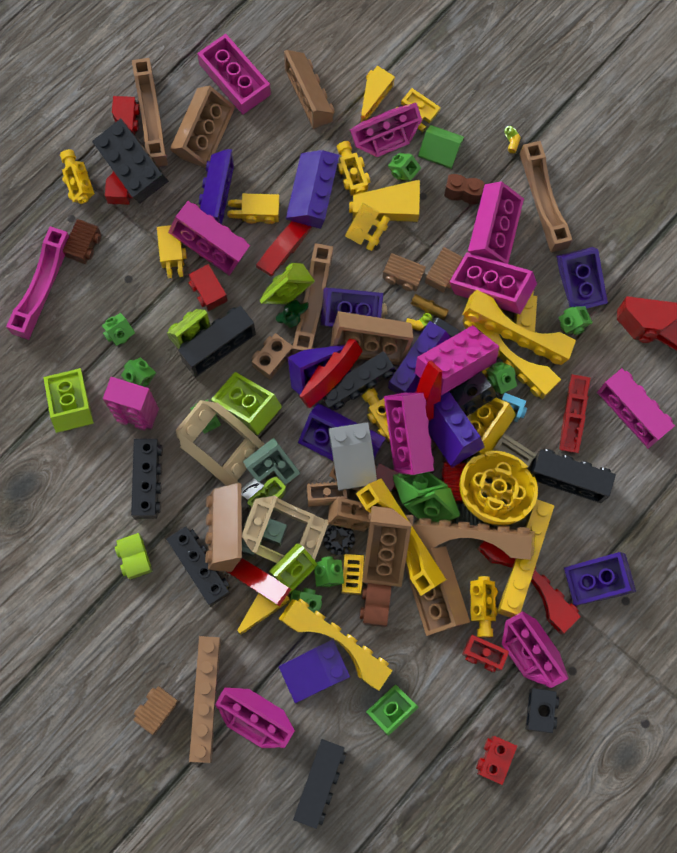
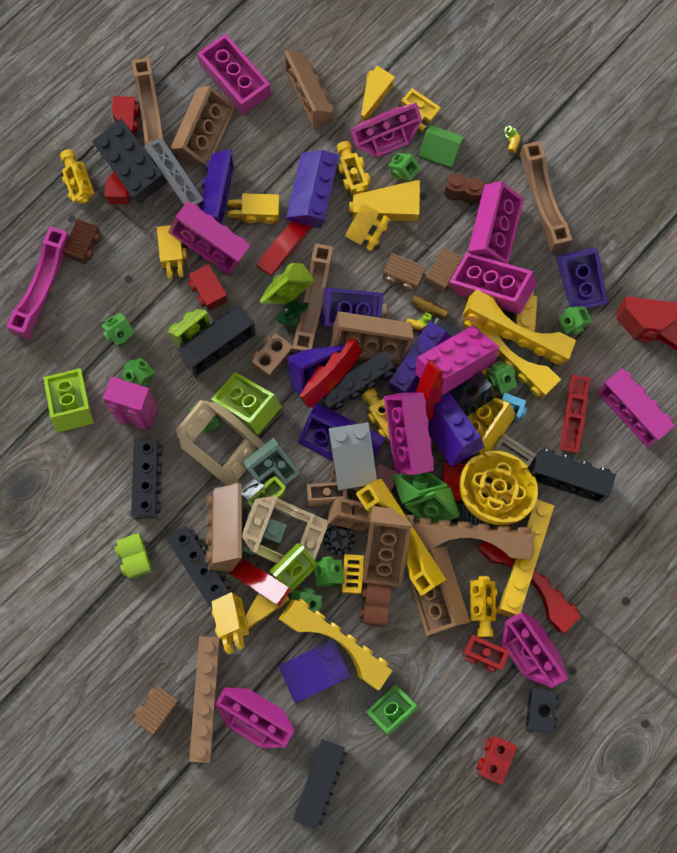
dark purple slope [564,552,636,606] -> none
none -> light grey fence [144,138,204,205]
none -> yellow hinge [212,592,249,655]

